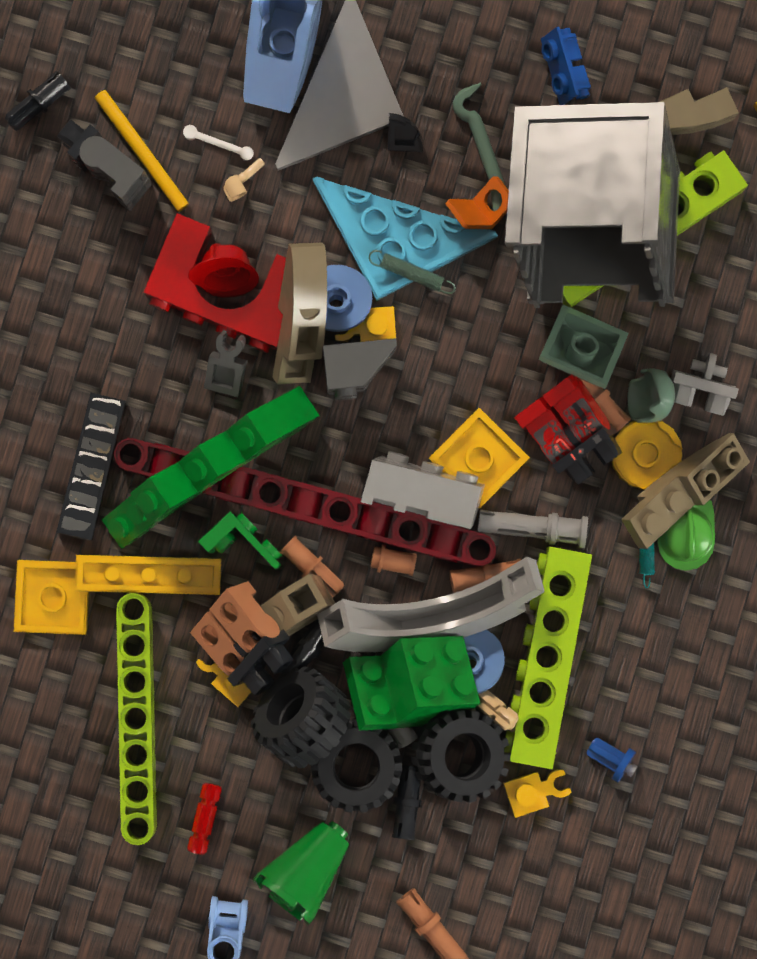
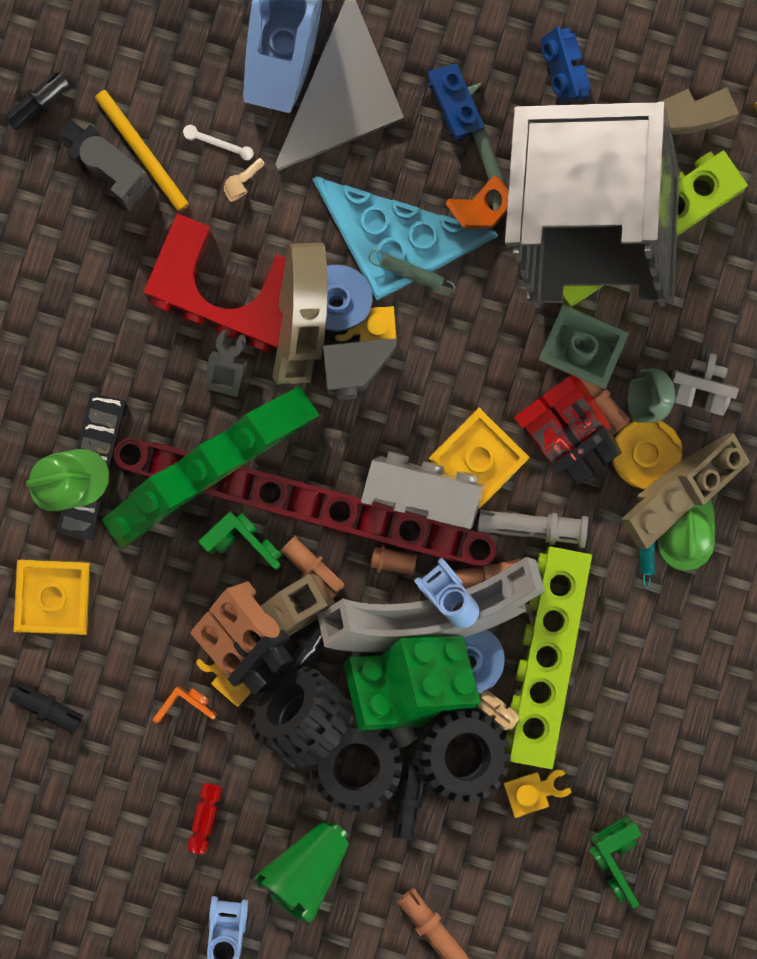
yellow tile [75,555,221,595] -> none
lime beam [116,593,157,846] -> none
red piece [188,243,259,298] -> none
black tile [387,113,423,152] -> none
blue piece [587,738,637,783] -> none
none -> black pin [9,681,84,735]
none -> bright green piece [26,449,109,511]
none -> orange bracket [152,686,218,724]
none -> light blue piece [414,558,479,628]
none -> blue hinge [427,63,485,142]
none -> green bracket [588,816,642,909]

